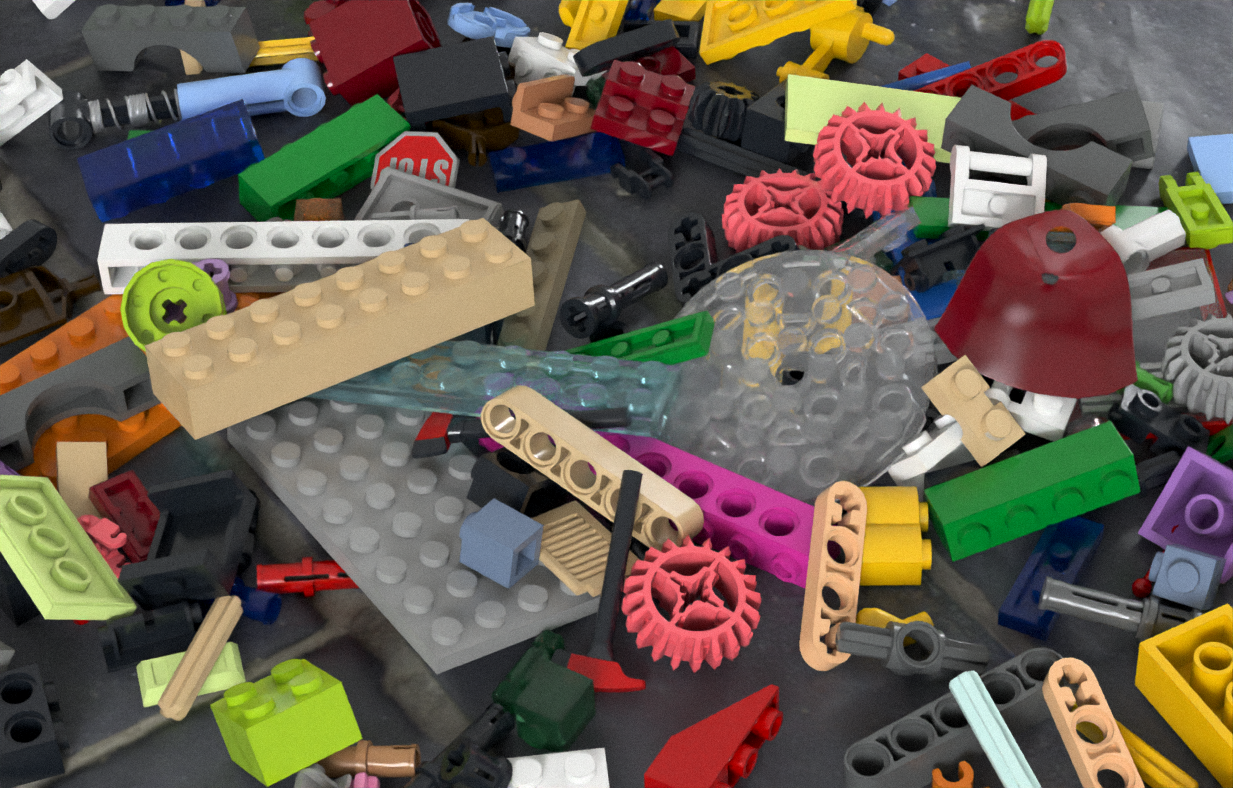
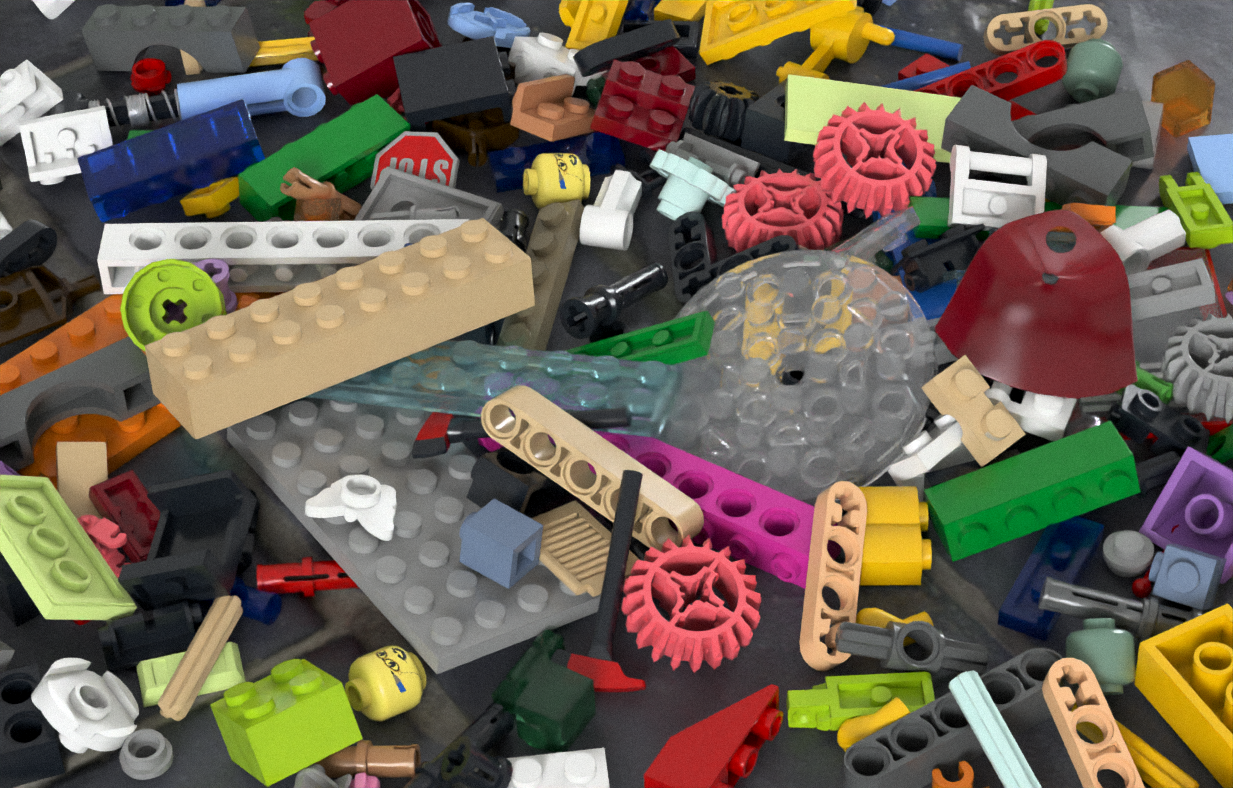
none -> white bracket [19,106,117,185]
none -> white plate [31,658,139,753]
none -> light grey plate [119,729,174,780]
none -> red plate [130,58,172,96]
none -> yellow plate [180,177,239,218]
none -> medium nougat axle [280,167,362,221]
none -> white animal [305,475,397,541]
none -> light yellow head [345,645,427,722]
none -> light yellow head [523,153,590,209]
none -> white piece [580,170,642,251]
none -> light aqua plant [649,149,736,221]
none -> light grey hinge [665,133,760,188]
none -> lime hinge [786,672,935,731]
none -> yellow arm [837,697,911,752]
none -> blue bar [878,25,963,61]
none -> tan beam [983,4,1107,56]
none -> sand green head [1062,38,1123,103]
none -> sand green head [1065,618,1136,696]
none -> light grey plate [1102,530,1154,577]
none -> clear orange panel [1151,60,1215,138]

